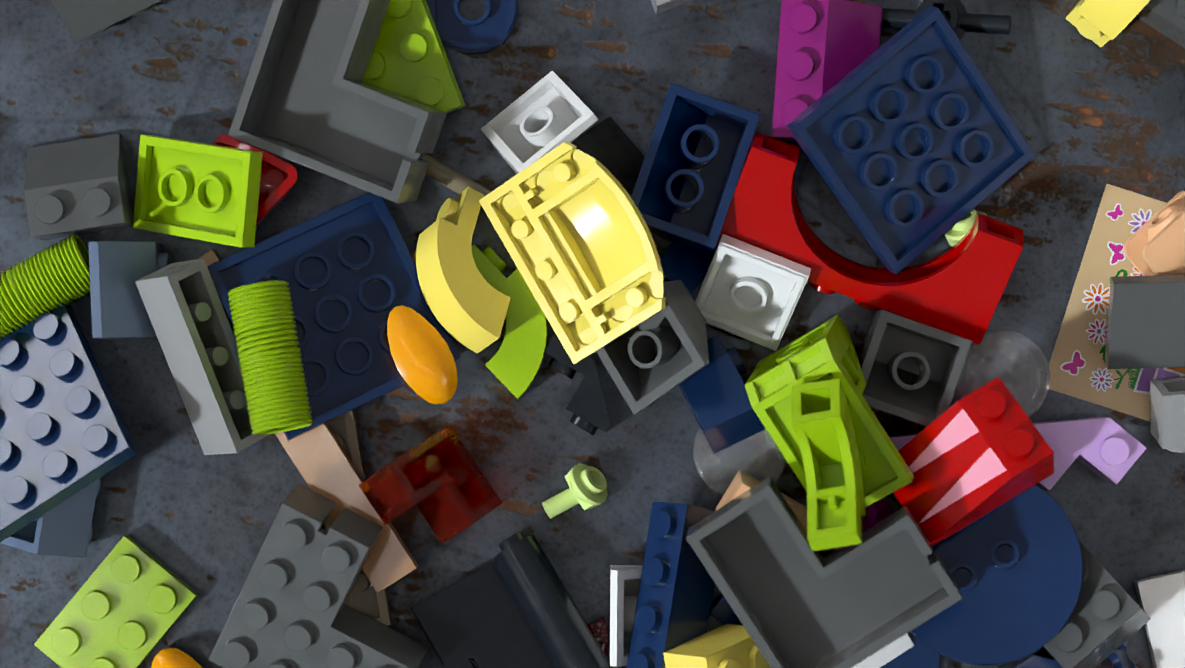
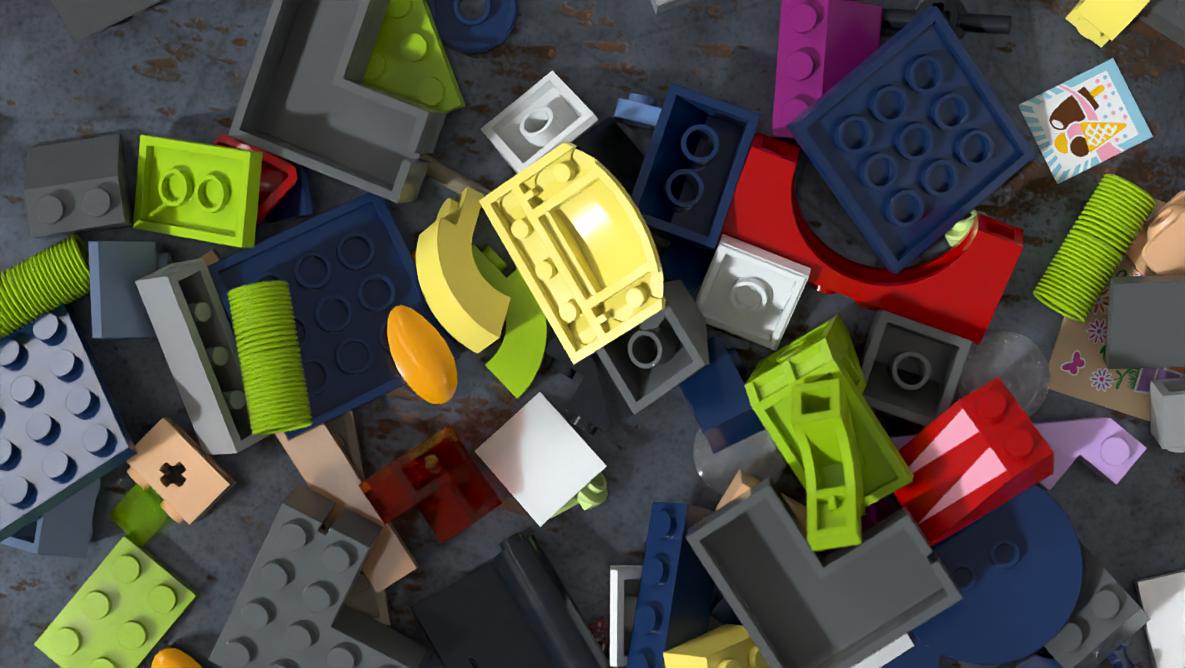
none -> clear neon green slope [109,483,172,548]
none -> light nougat brick [126,417,237,525]
none -> dark blue slope [265,167,314,223]
none -> white sticker [475,392,607,527]
none -> medium blue plate [614,93,662,131]
none -> sticker [1018,58,1153,184]
none -> lime piece [1032,173,1157,323]

